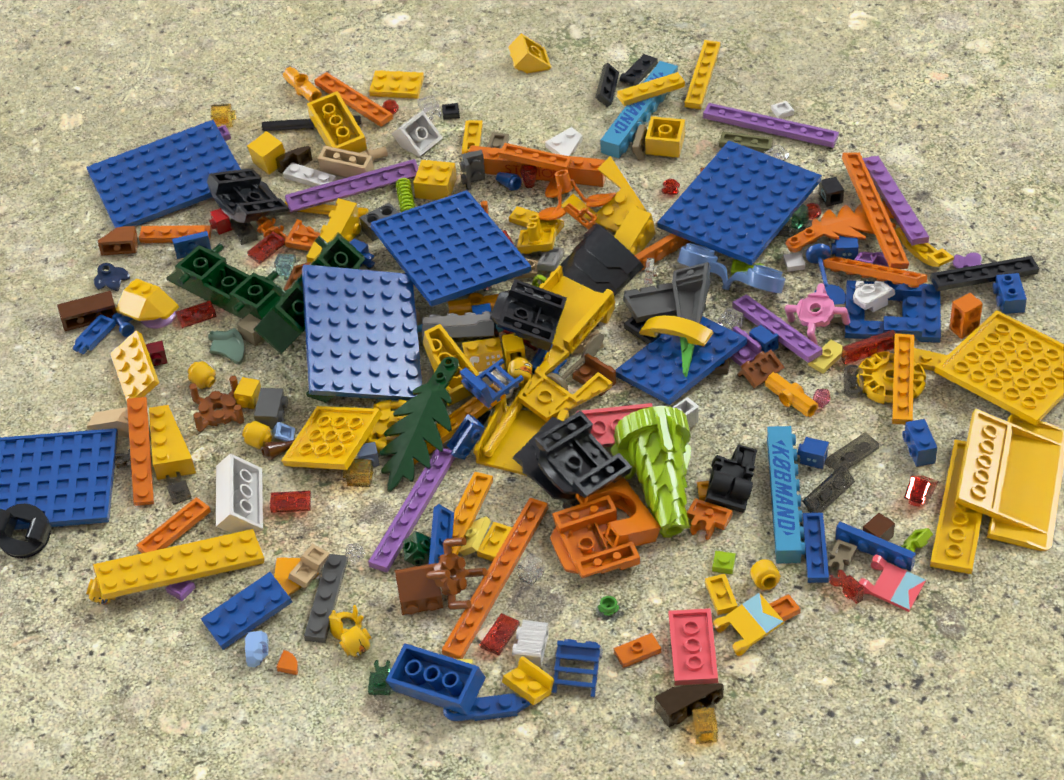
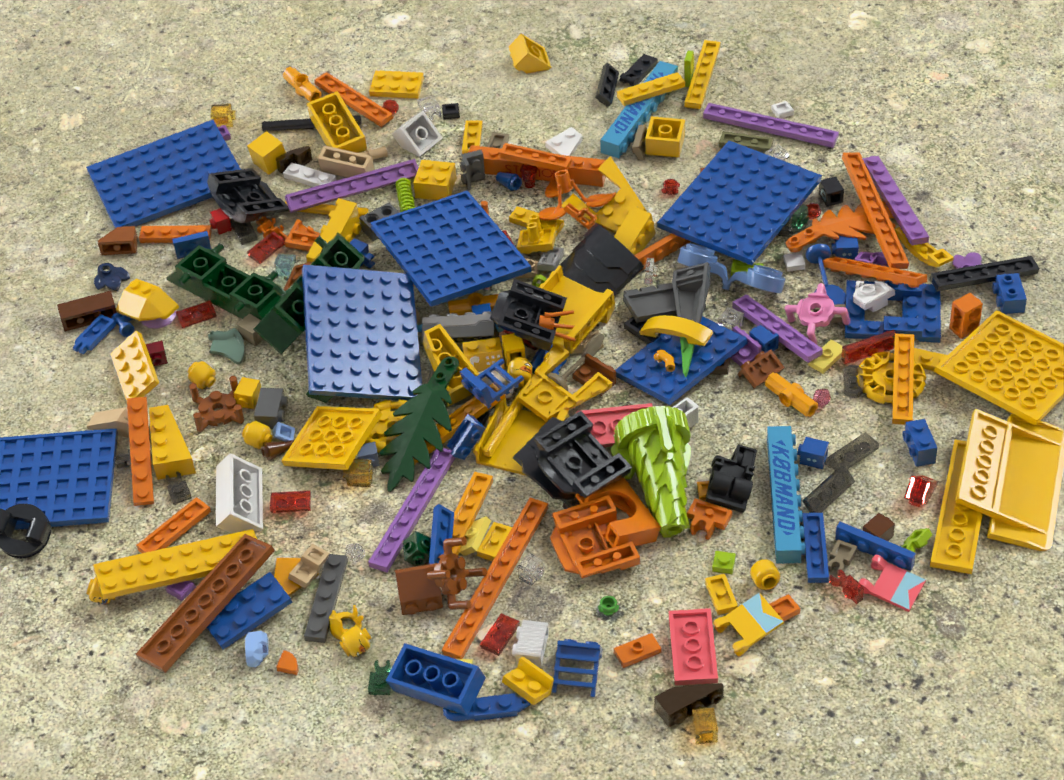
none -> dark orange plate [136,534,275,673]
none -> orange plant [539,310,576,342]
none -> light orange arm [654,350,675,372]
none -> lime tile [684,50,694,87]

